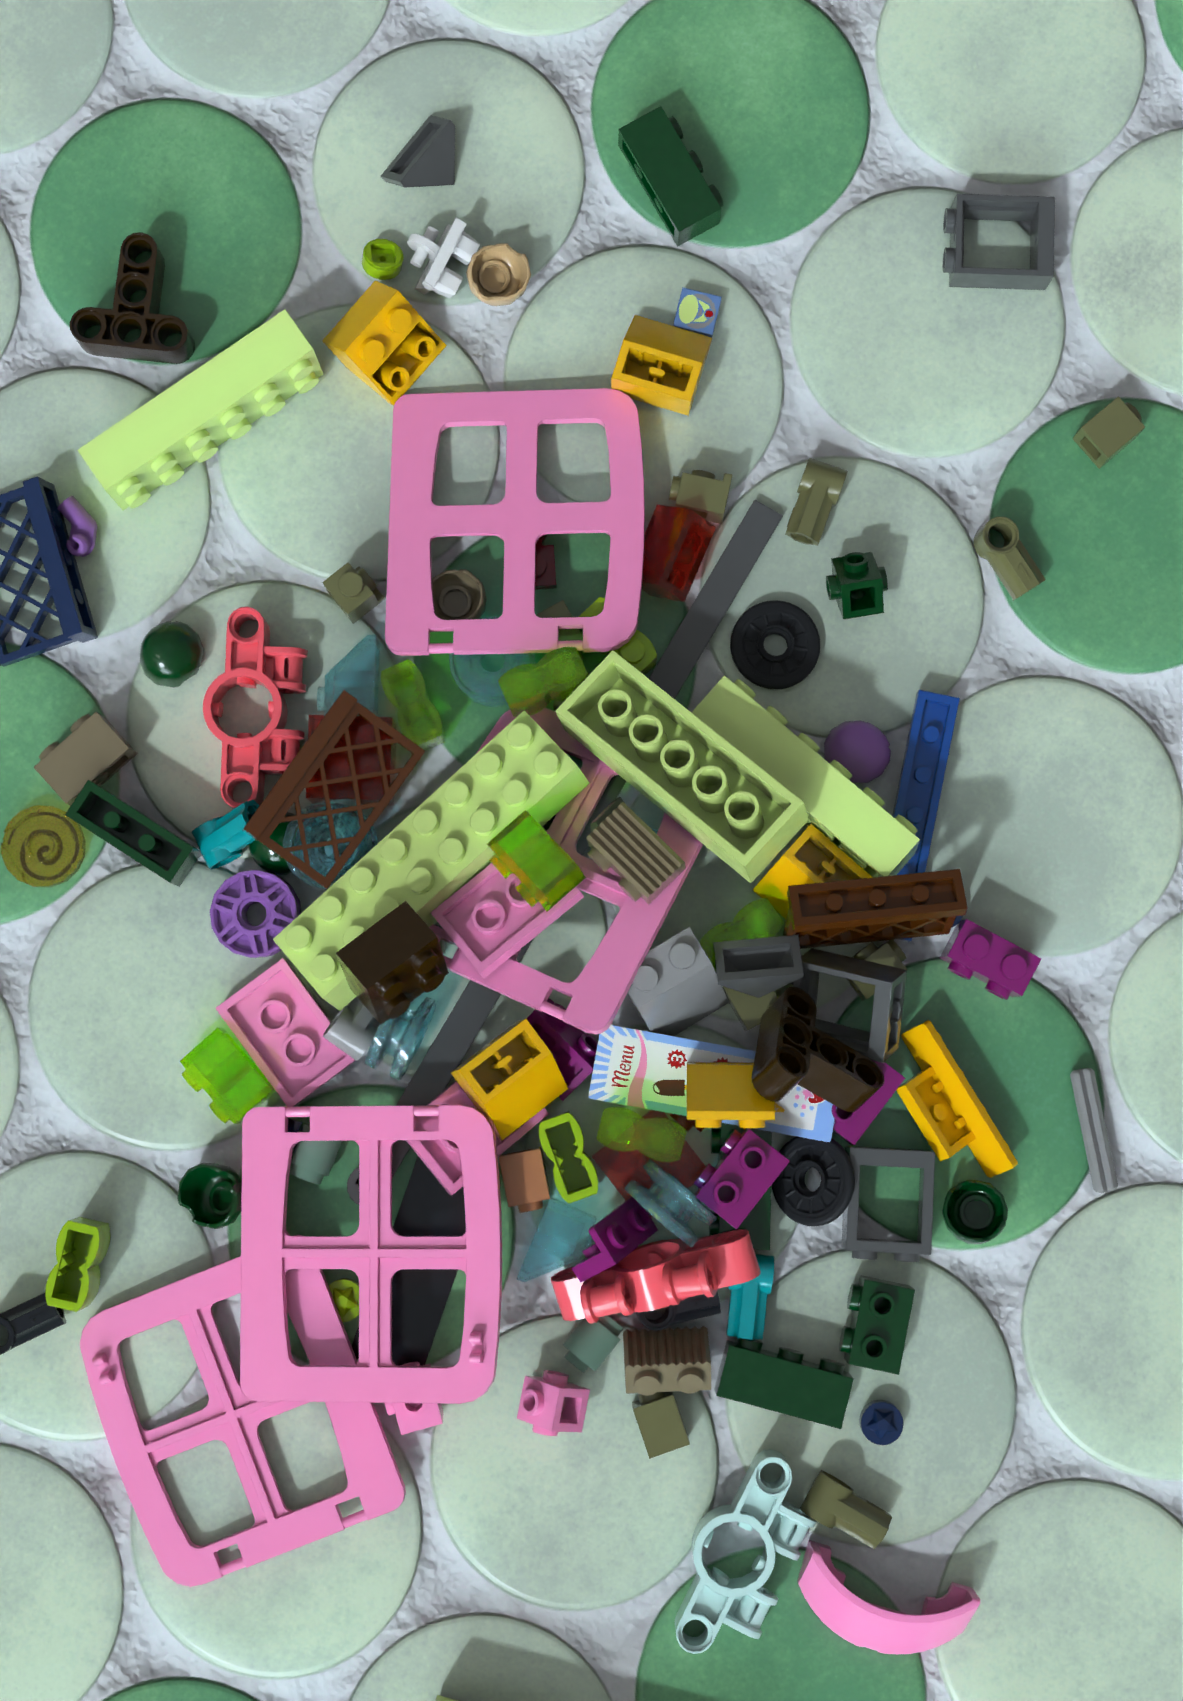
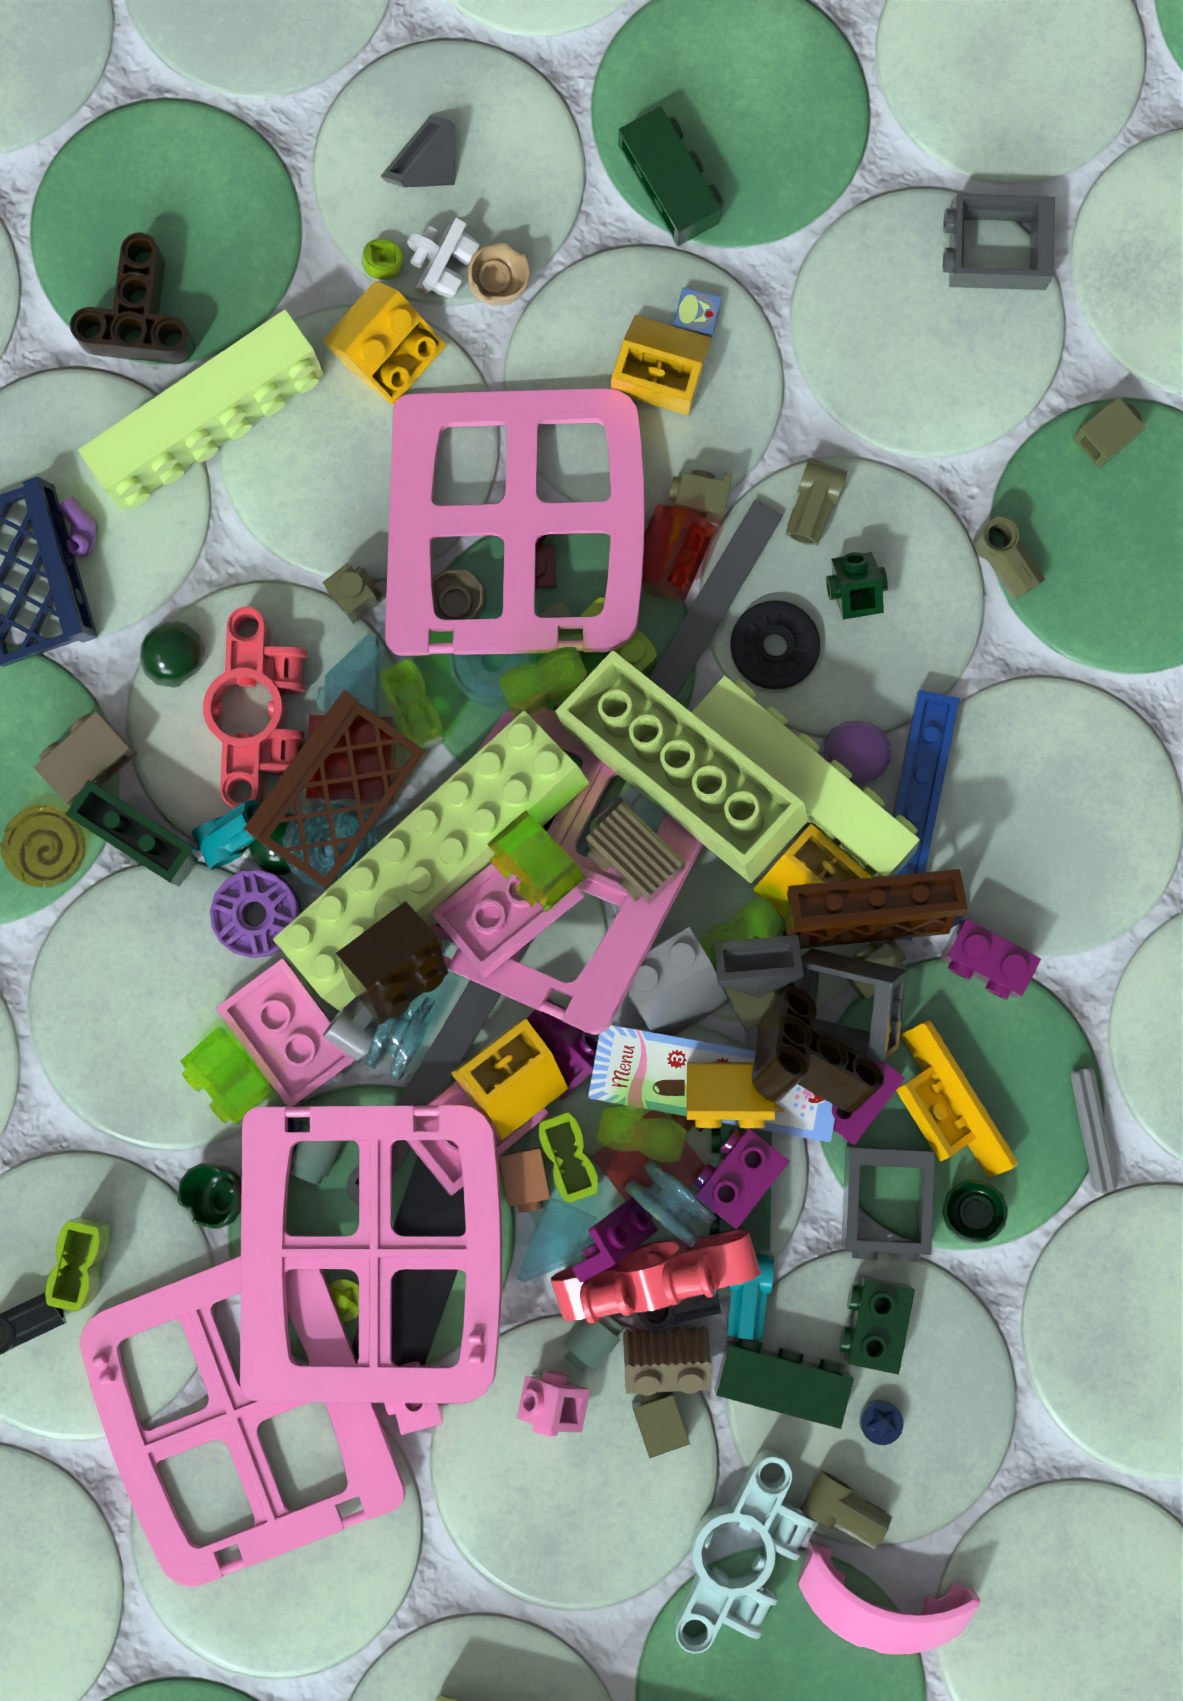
black wheel [772,1136,855,1227] -> none

